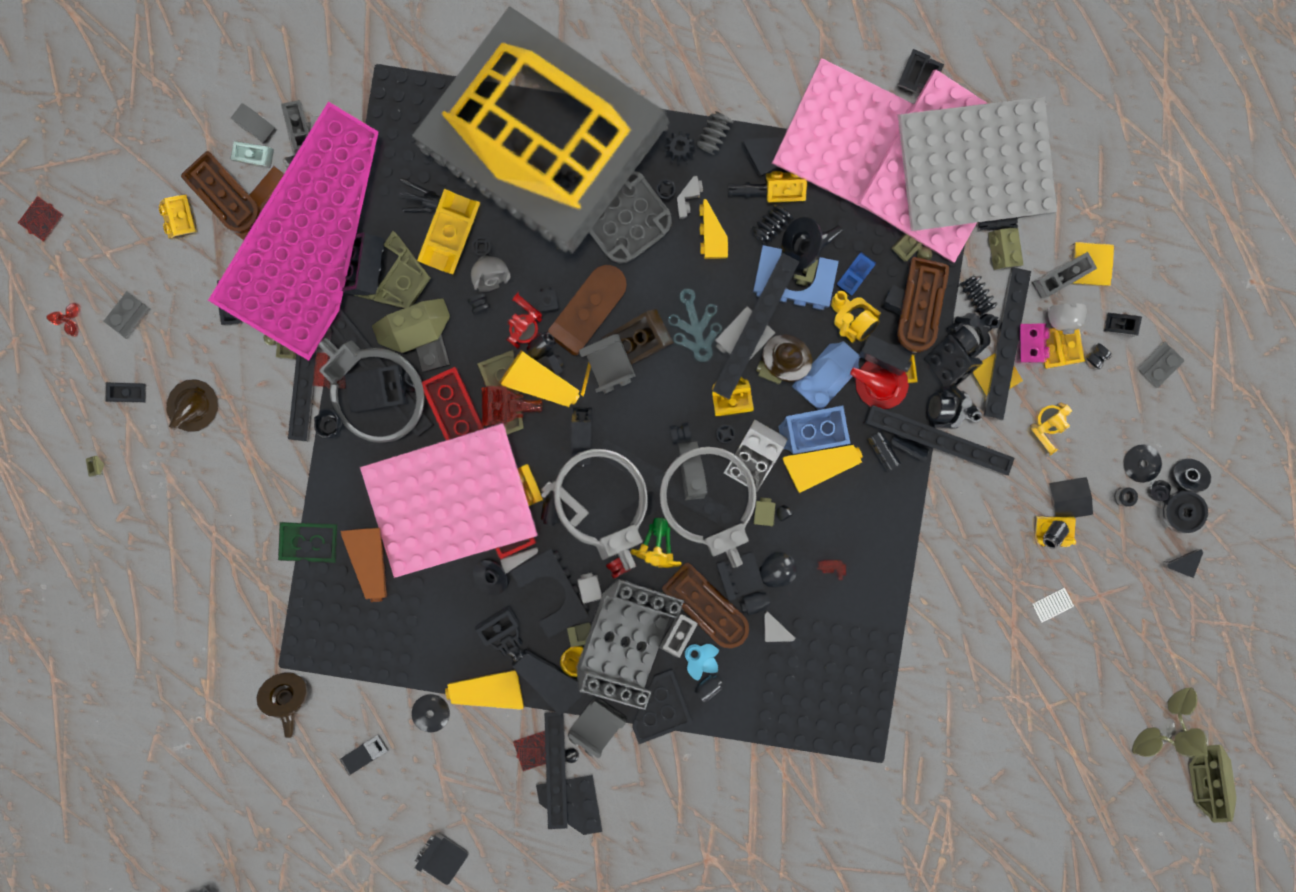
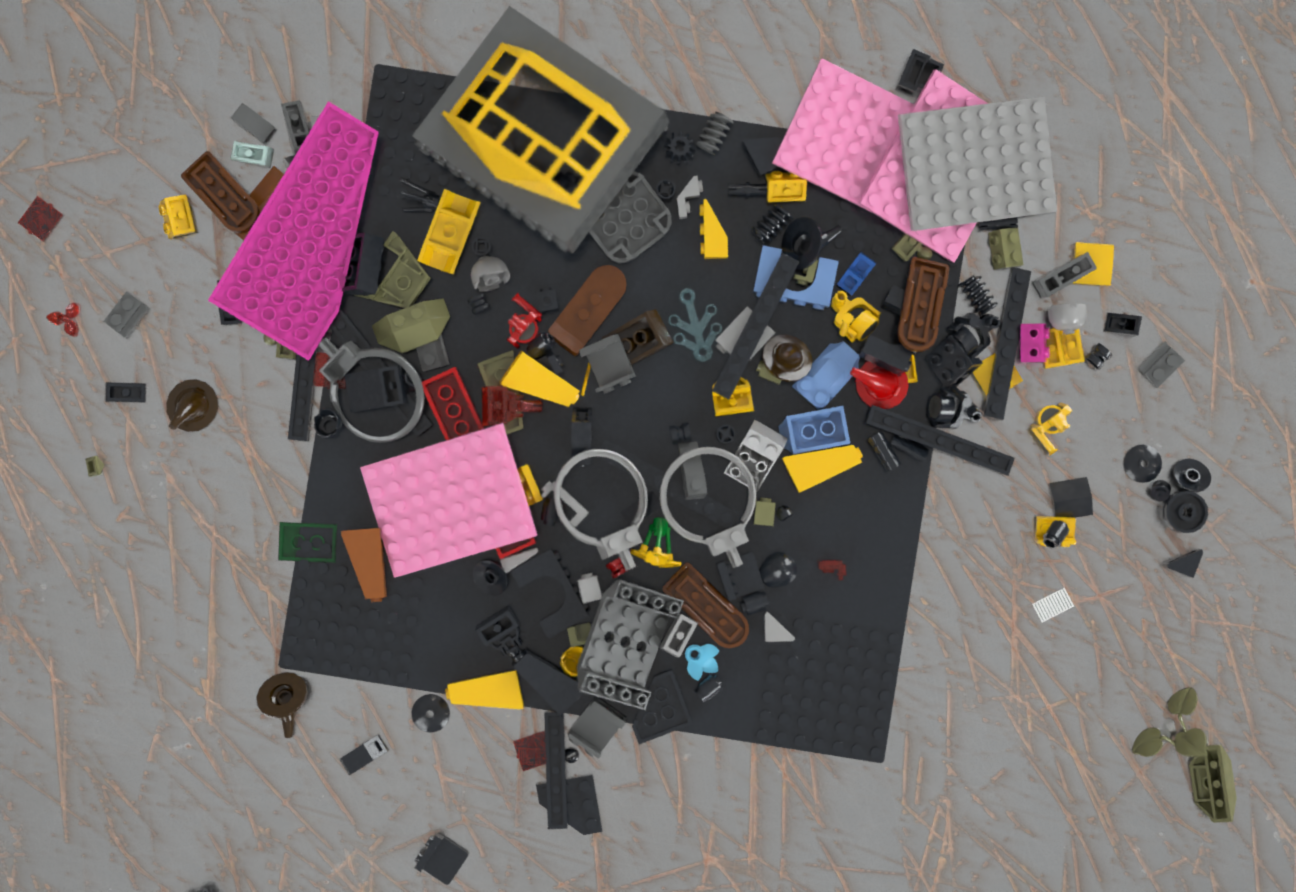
black brick [1115,487,1138,507] -> none

